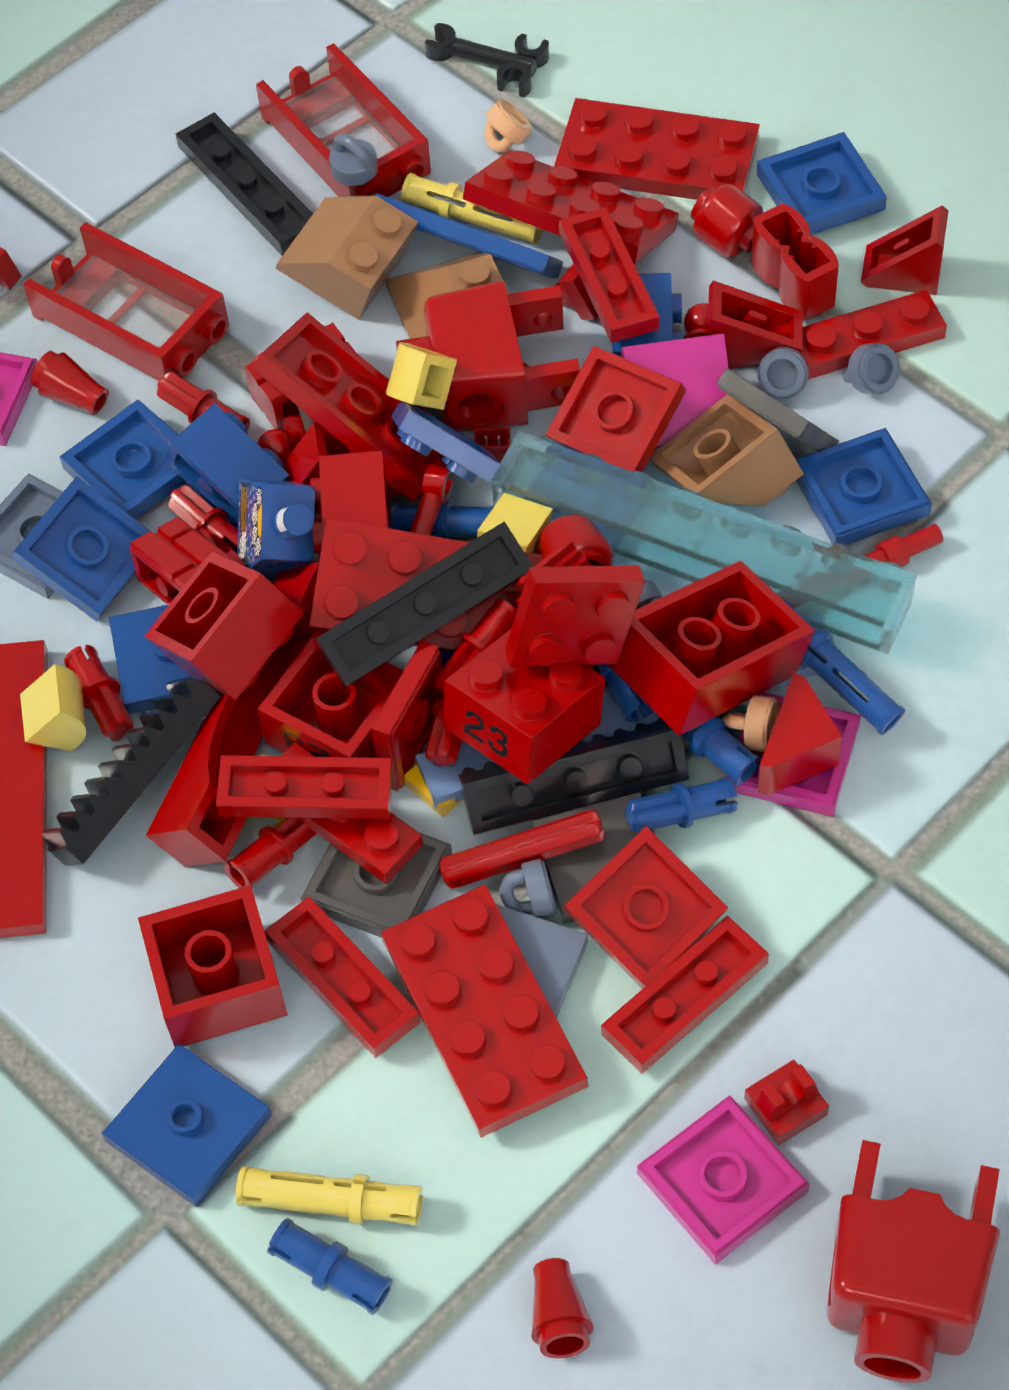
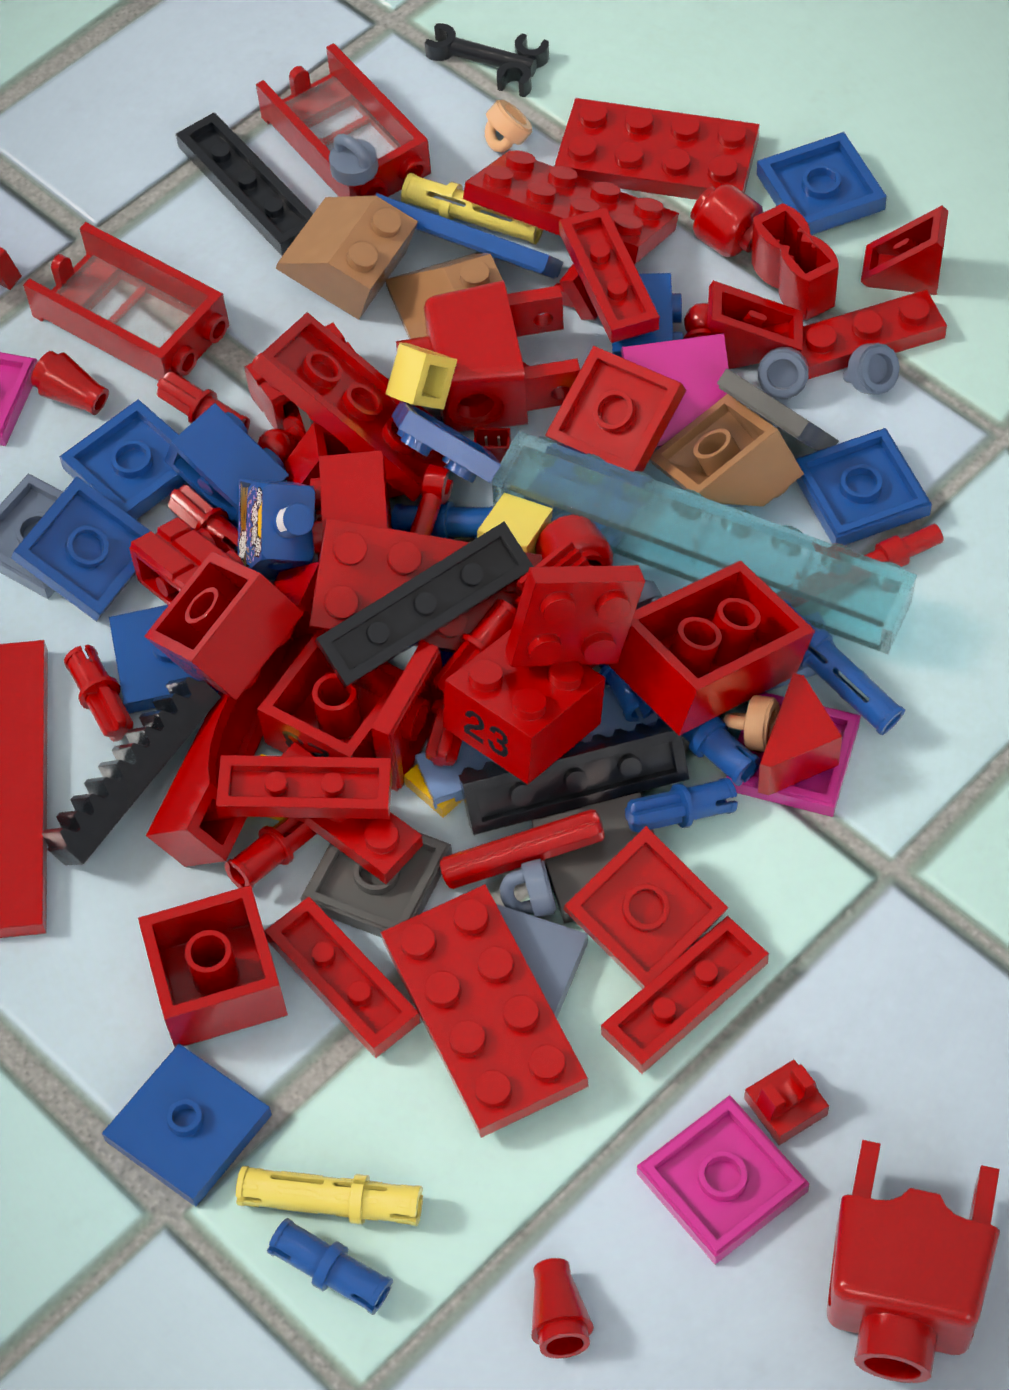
light yellow brick [20,664,86,752] -> none

